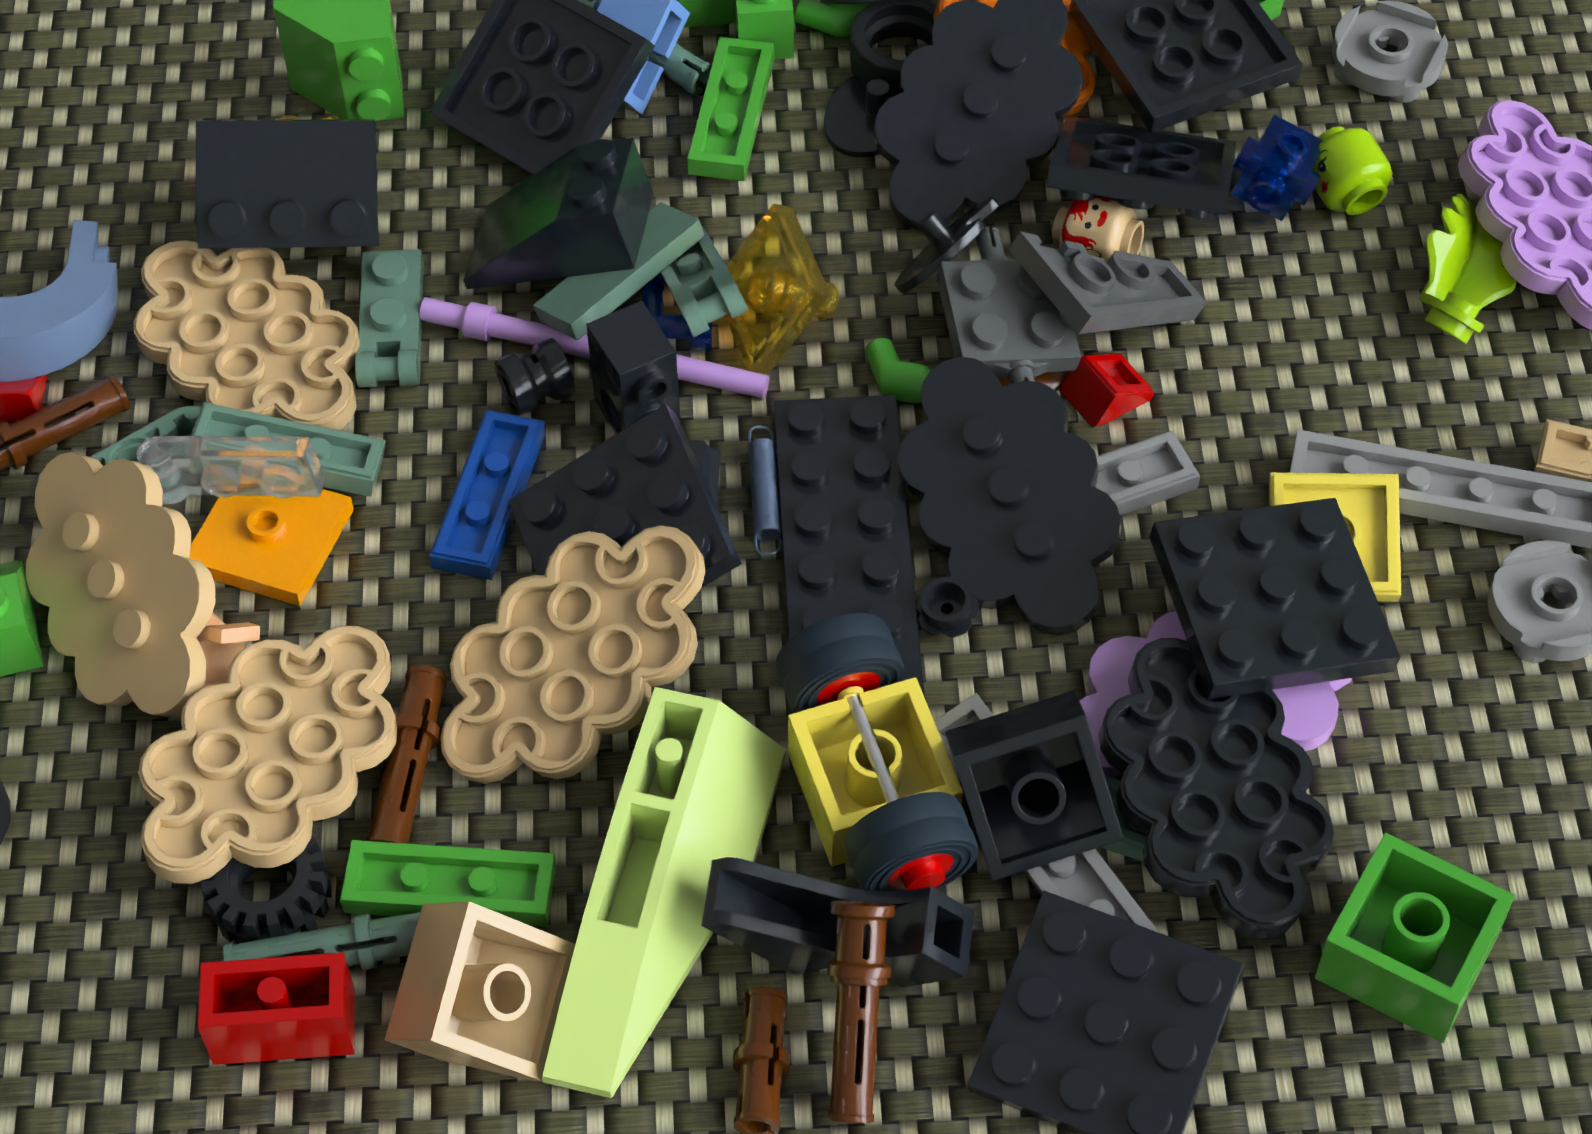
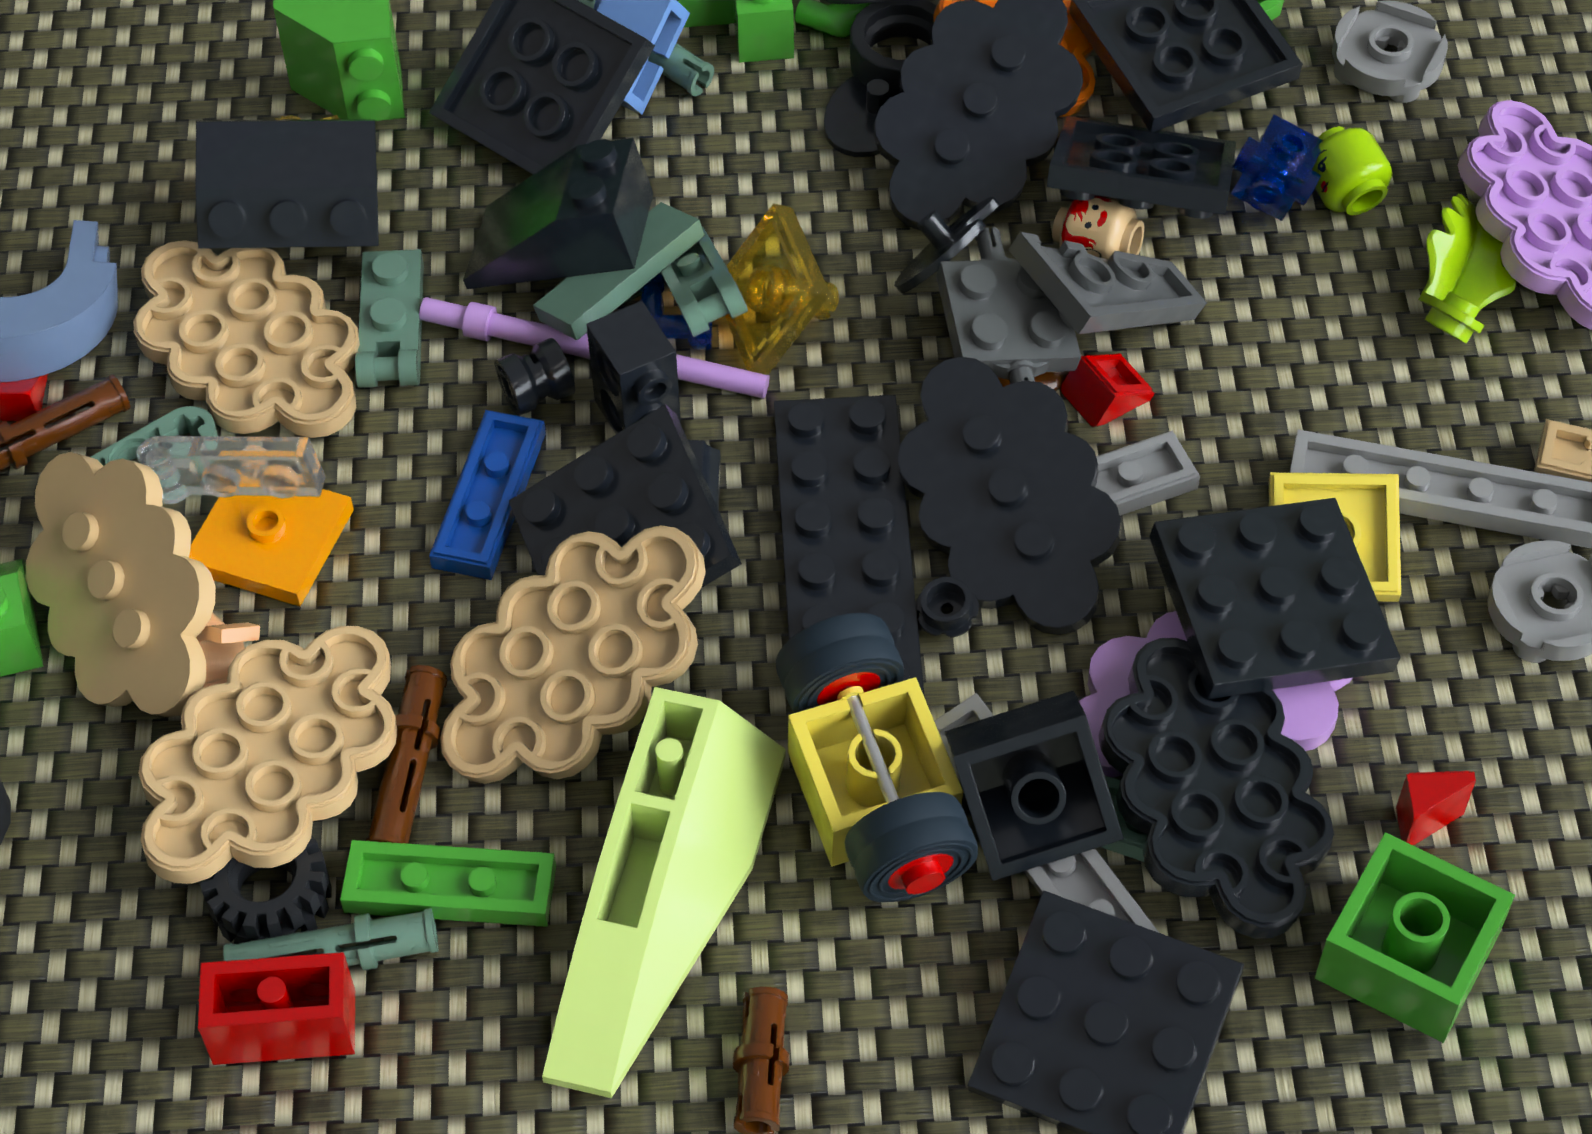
sand green tile [187,402,386,497] -> none
tan slope [384,901,575,1082] -> none
bright green plate [687,37,775,181] -> none
black arch [701,857,975,987] -> none
sand blue piece [748,425,782,556] -> none
reddish brown pin [827,901,895,1123] -> none
bright green arm [864,338,931,403] -> none
none -> red slope [1396,771,1476,846]

